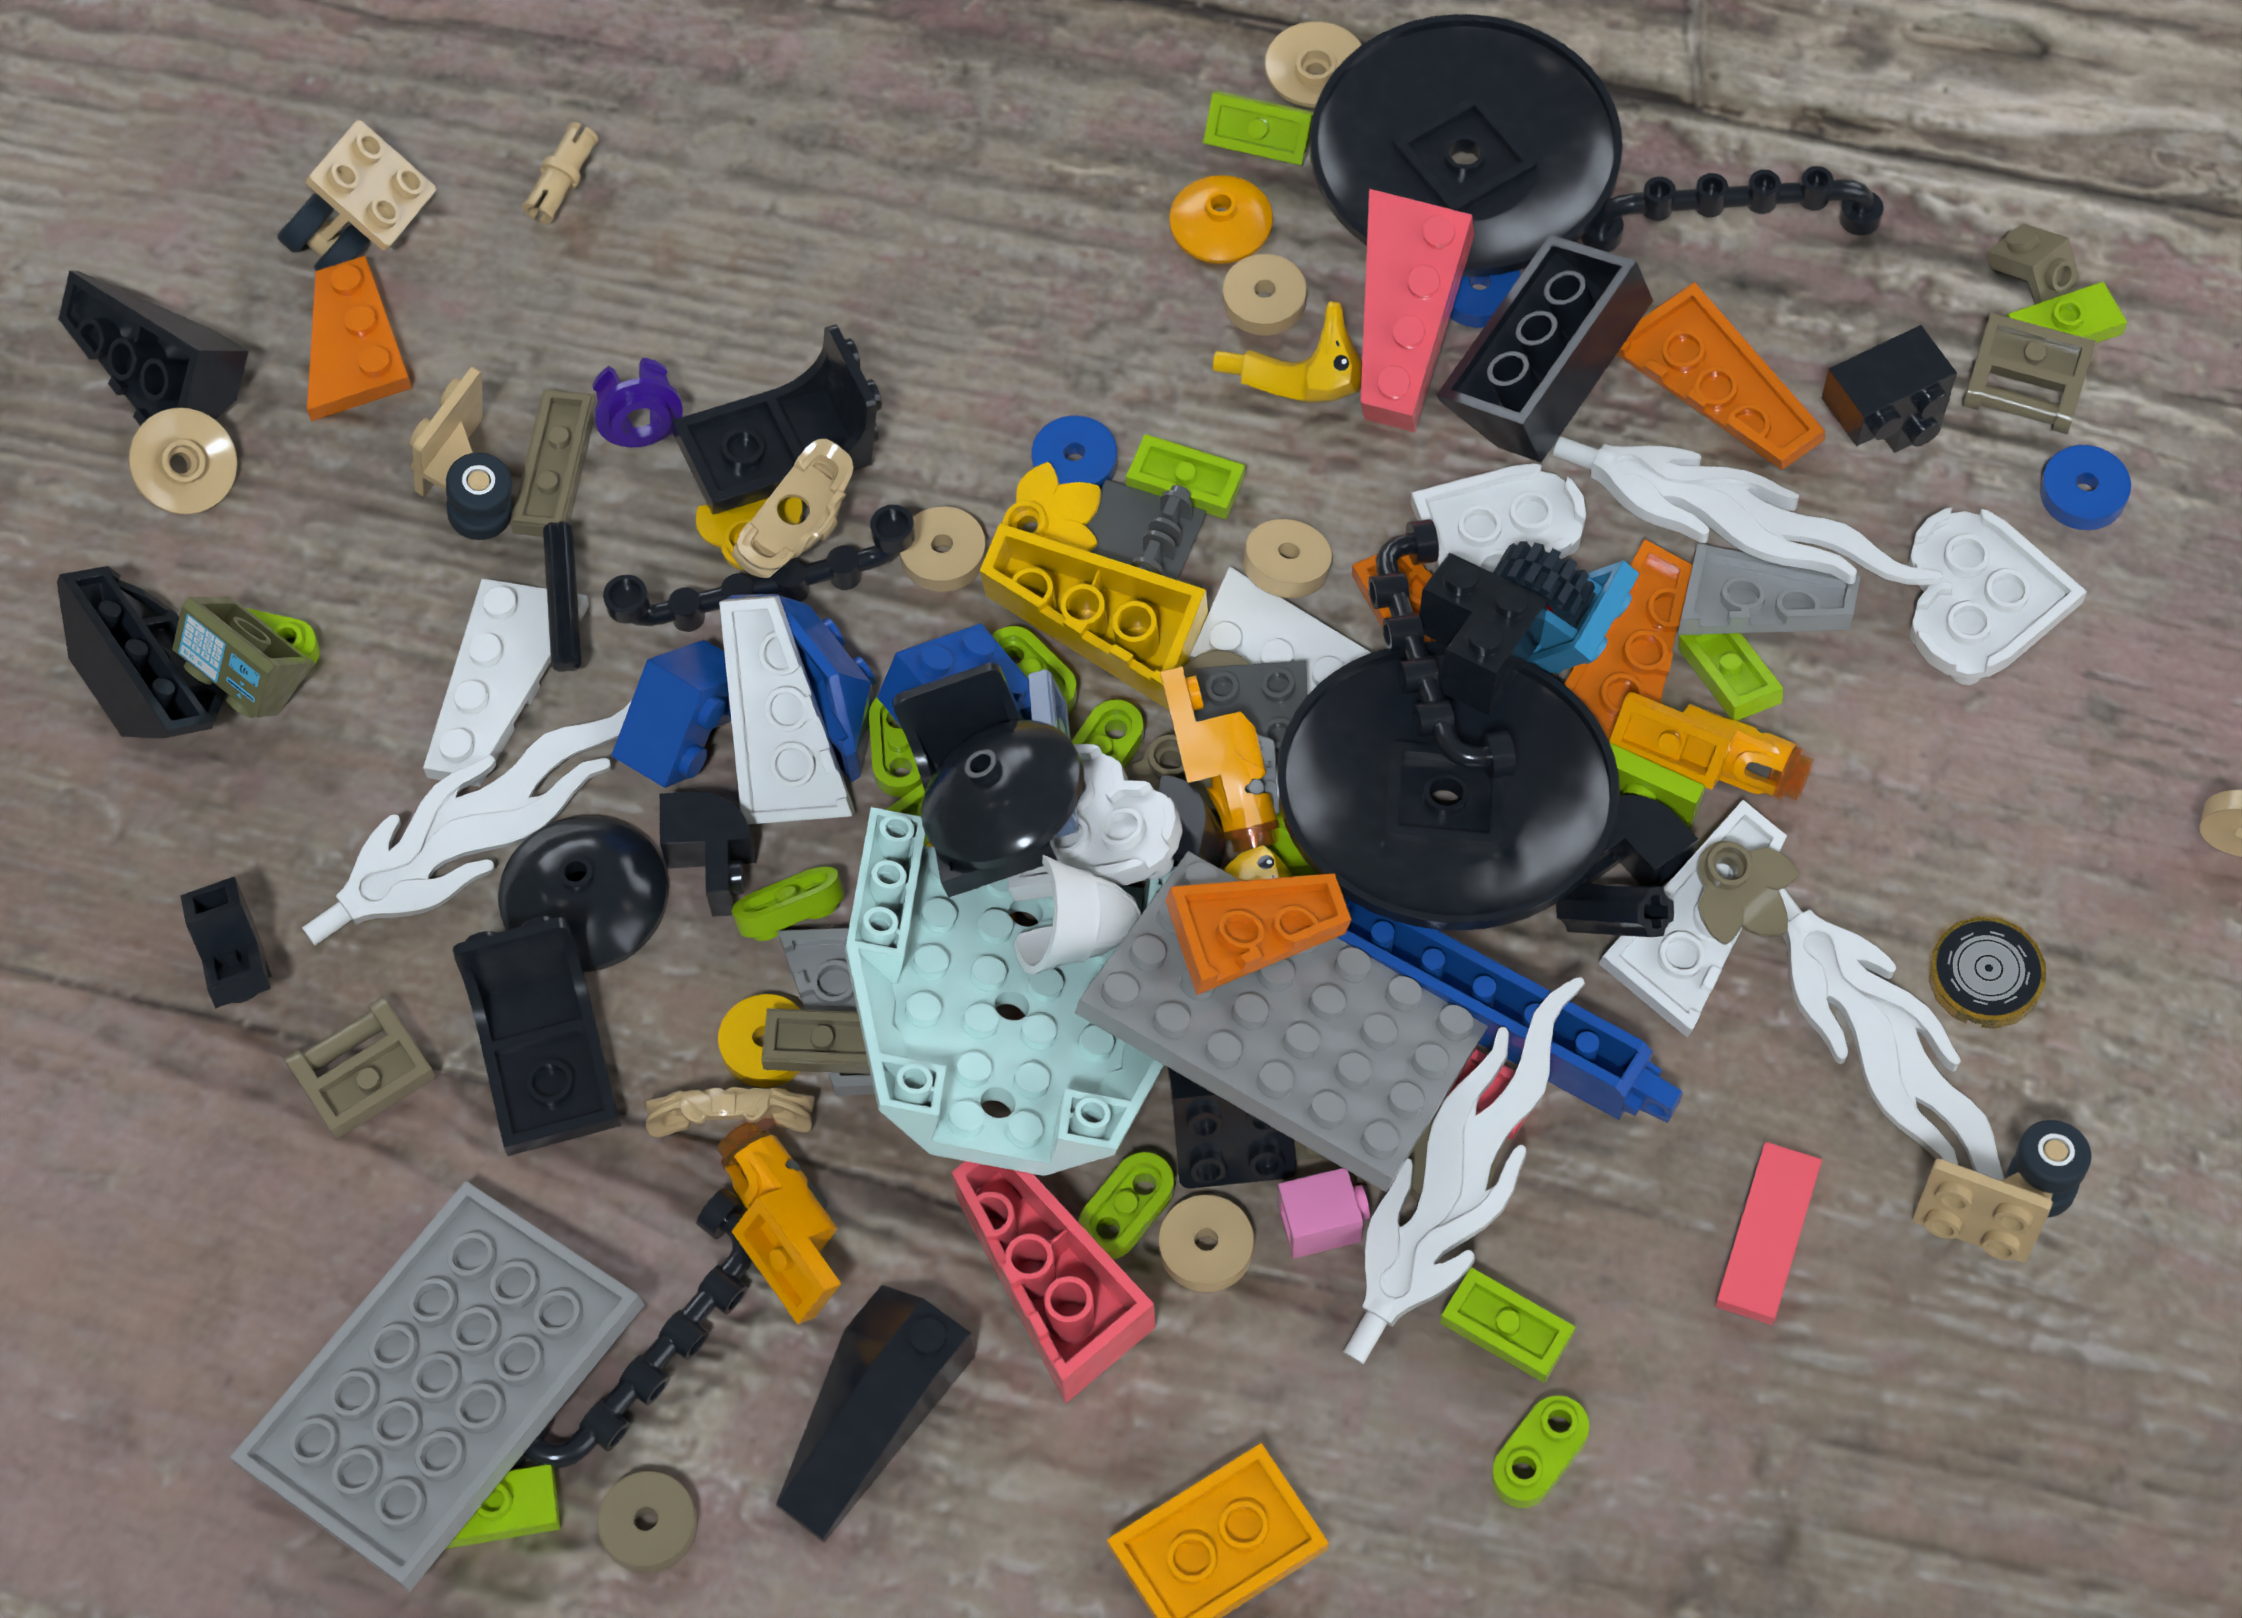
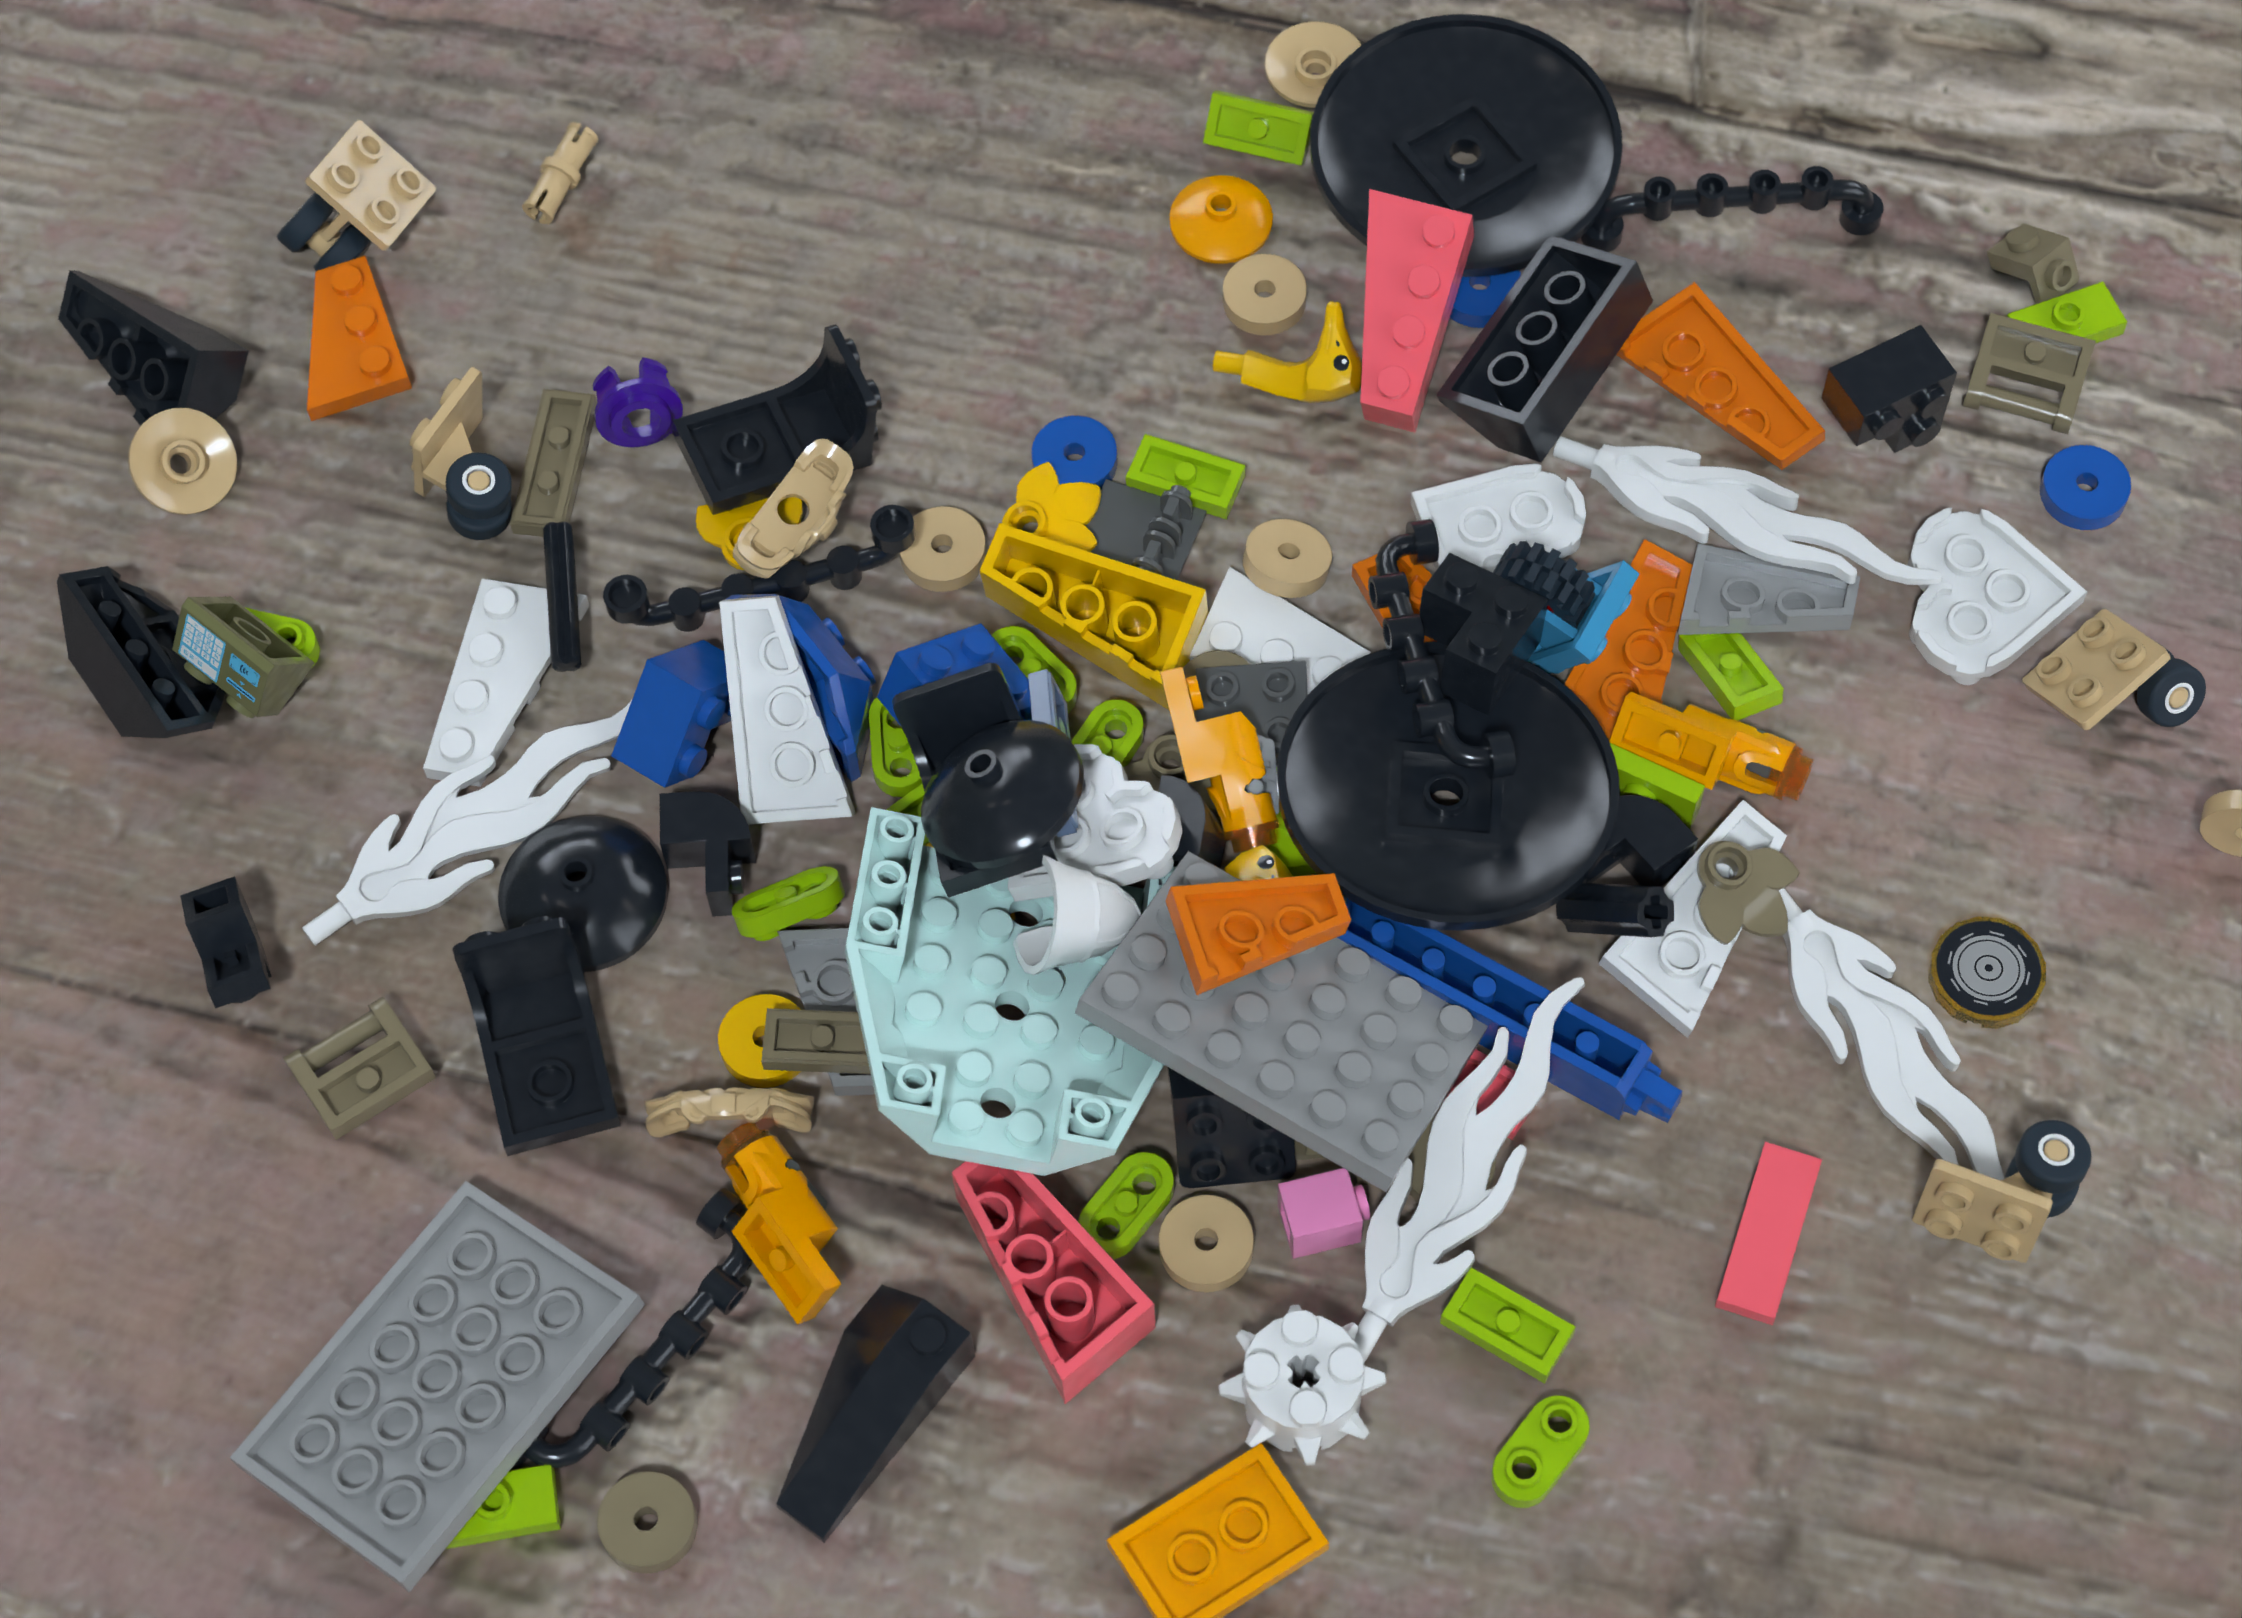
none -> white brick [1219,1305,1386,1465]
none -> tan plate [2022,609,2206,730]

